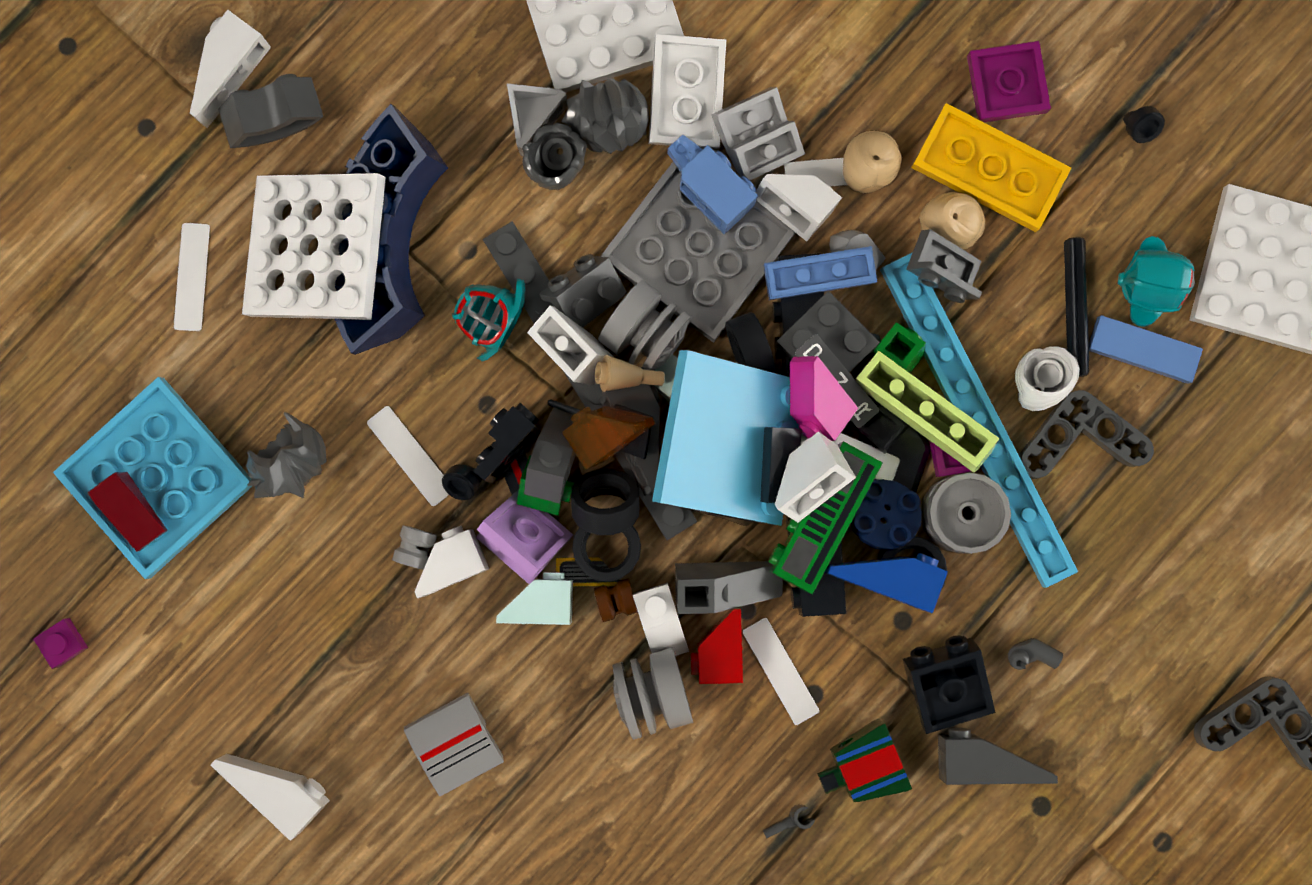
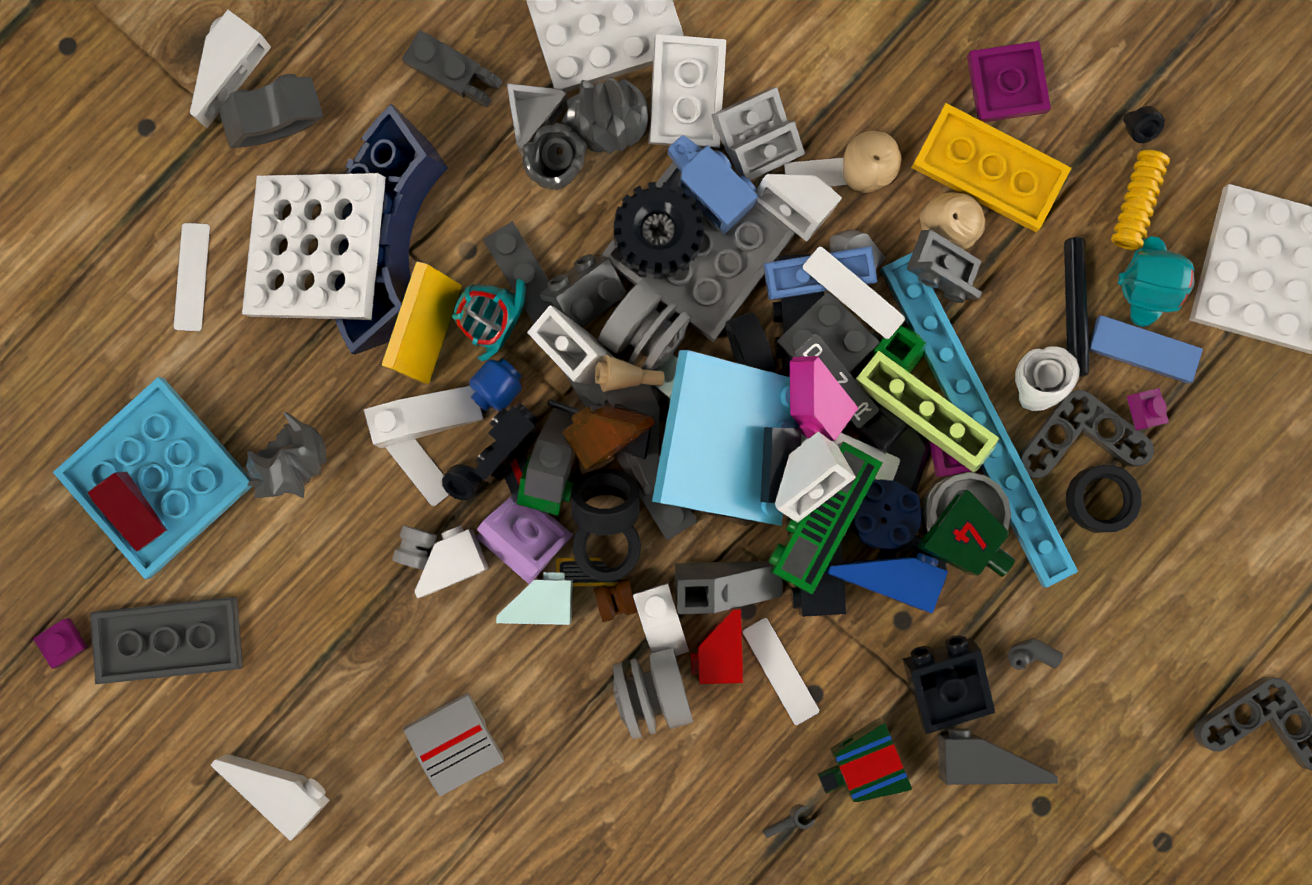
none -> dark grey tile [90,597,243,685]
none -> white slope [364,386,484,448]
none -> yellow tile [382,262,462,385]
none -> dark grey hinge [402,30,502,107]
none -> blue head [469,358,522,411]
none -> black bush [613,182,704,279]
none -> white sticker [803,247,905,339]
none -> dark green torso [917,489,1015,577]
none -> black tyre [1066,465,1142,533]
none -> yellow piece [1111,150,1170,250]
none -> magenta plate [1127,388,1169,430]

